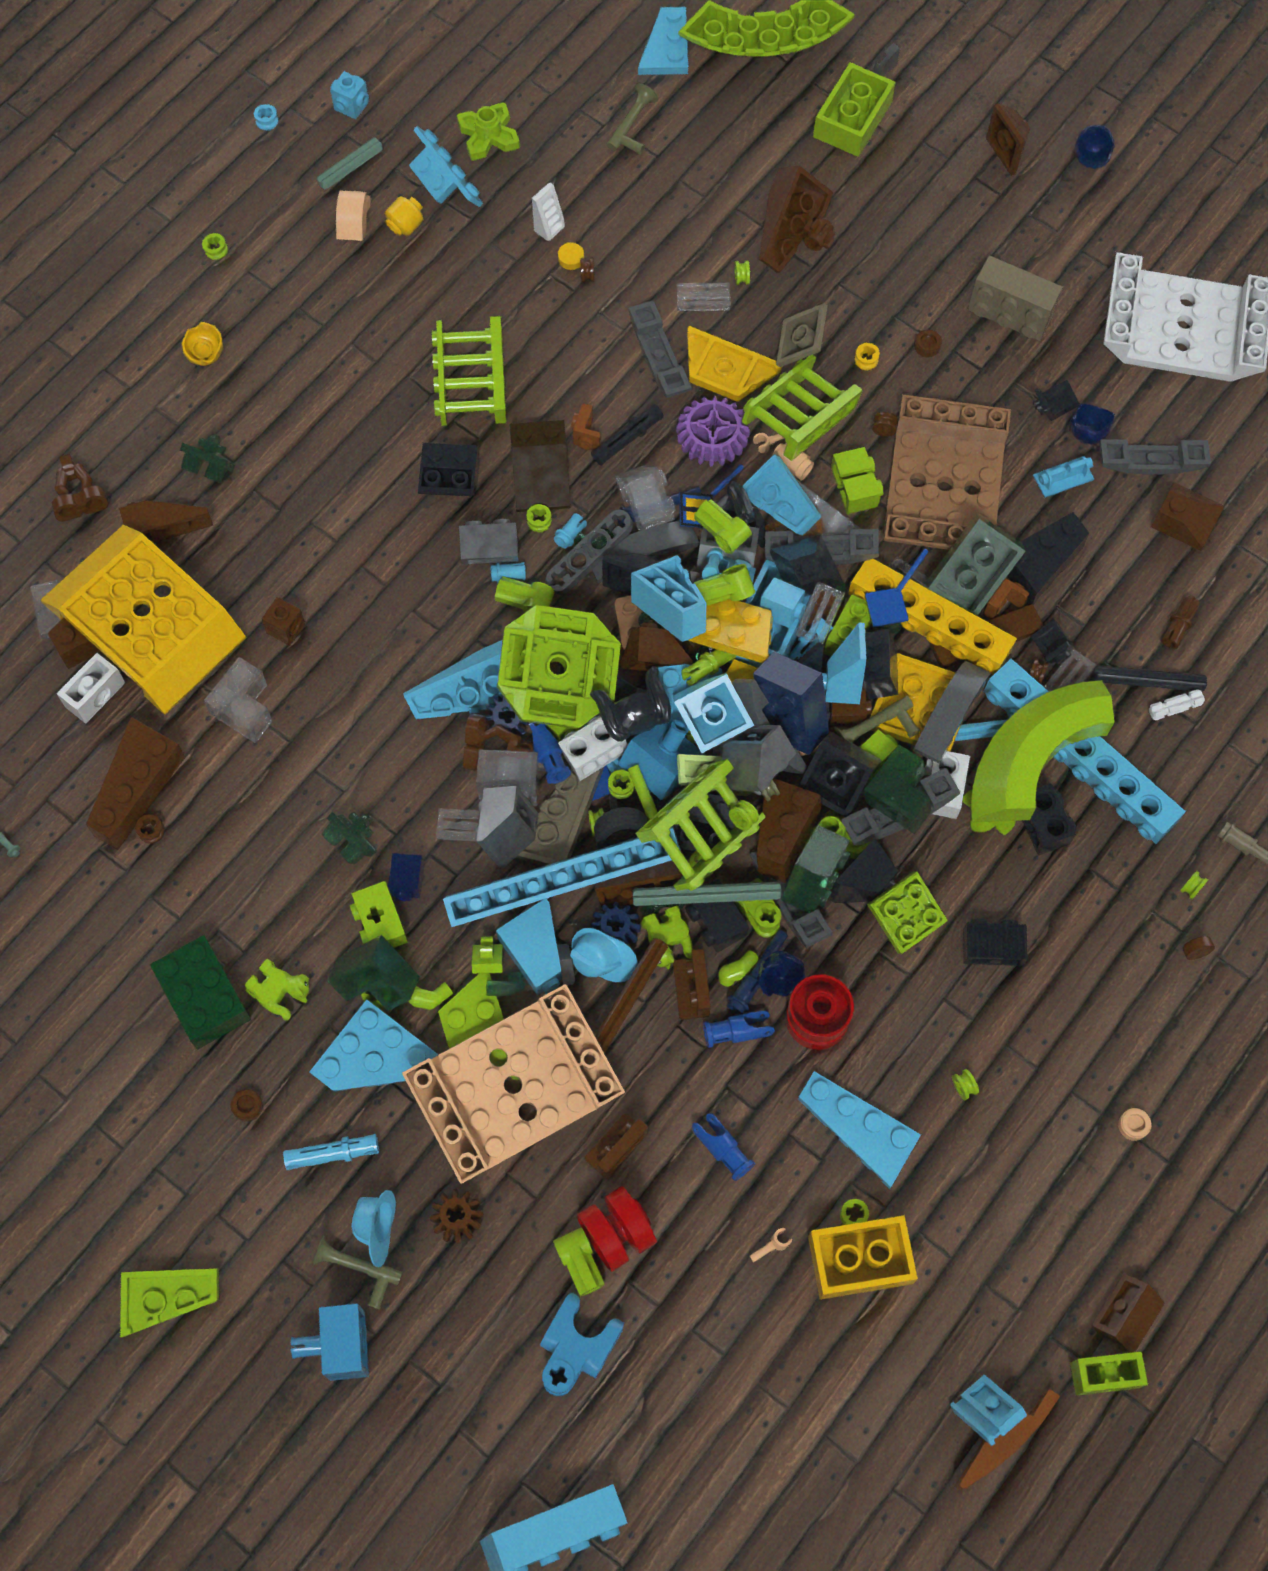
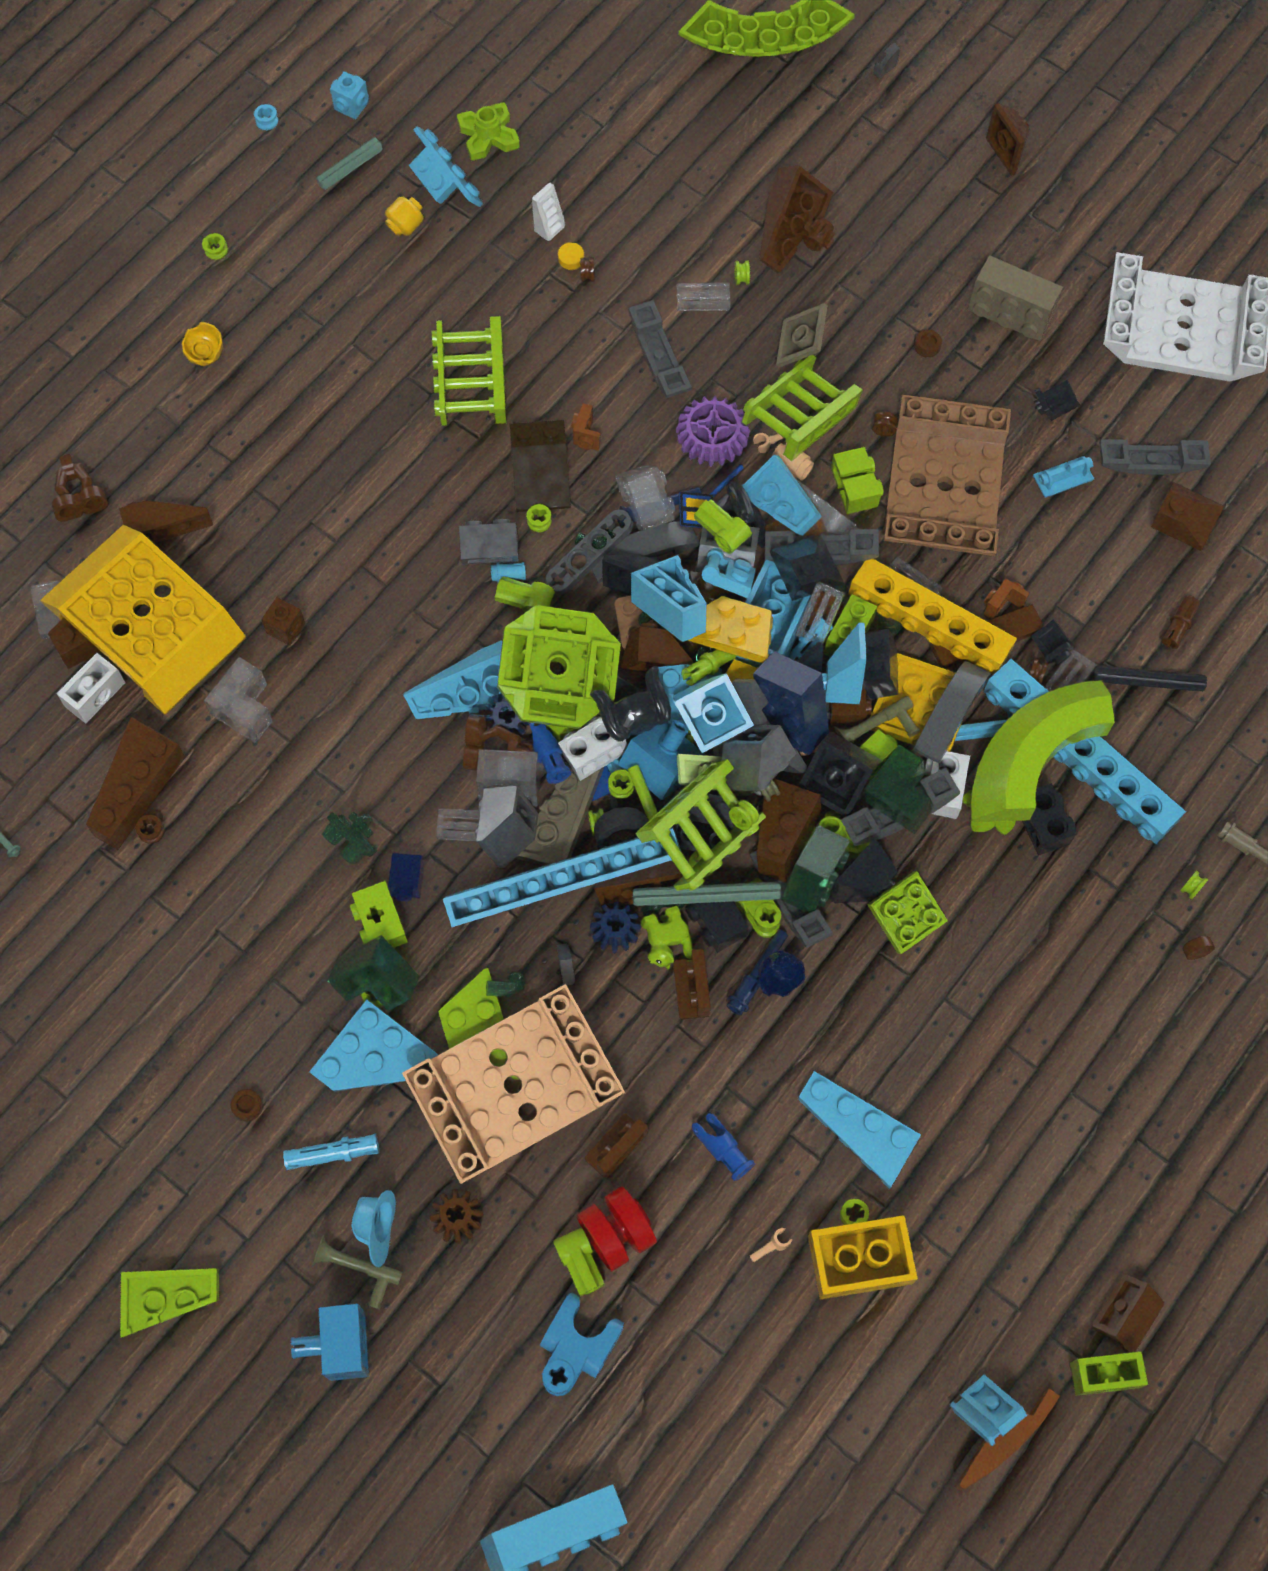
dark green brick [150,935,251,1050] -> none
clear green hips [180,434,235,483] -> none
lime animal [245,959,310,1021] -> none
light nougat brick [336,190,371,241] -> none
lime arm [406,982,453,1010] -> none
black slope [418,443,480,497] -> none
lime tile [472,936,503,974] -> none
medium azure slope [496,898,562,996] -> none
medium azure pin [554,513,587,549] -> none
medium azure piece [570,928,638,982] -> none
black pin [591,404,664,466] -> none
reddish brown axle [595,938,668,1054] -> none
olive piece [607,84,658,155] -> none
medium azure wing [638,7,688,75] -> none
yellow wing [687,326,783,402] -> none
lime piece [694,564,755,606] -> none
blue piece [703,1010,775,1048] -> none
lime arm [718,950,758,987] -> none
medium azure brick [760,577,806,628] -> none
red wheel [786,974,854,1050] -> none
lime brick [813,62,896,157] -> none
yellow bush [854,343,880,371] -> none
blue piece [865,549,928,627] -> none
brick [927,513,1026,616] -> none
lime bush [952,1069,979,1100] -> none
black brick [963,918,1028,966] -> none
black wedge [1007,512,1089,605] -> none
clear blue hair [1070,403,1115,445] -> none
clear blue hair [1074,125,1115,169] -> none
light nougat tile [1118,1108,1151,1141] -> none
white axle [1149,689,1205,720] -> none

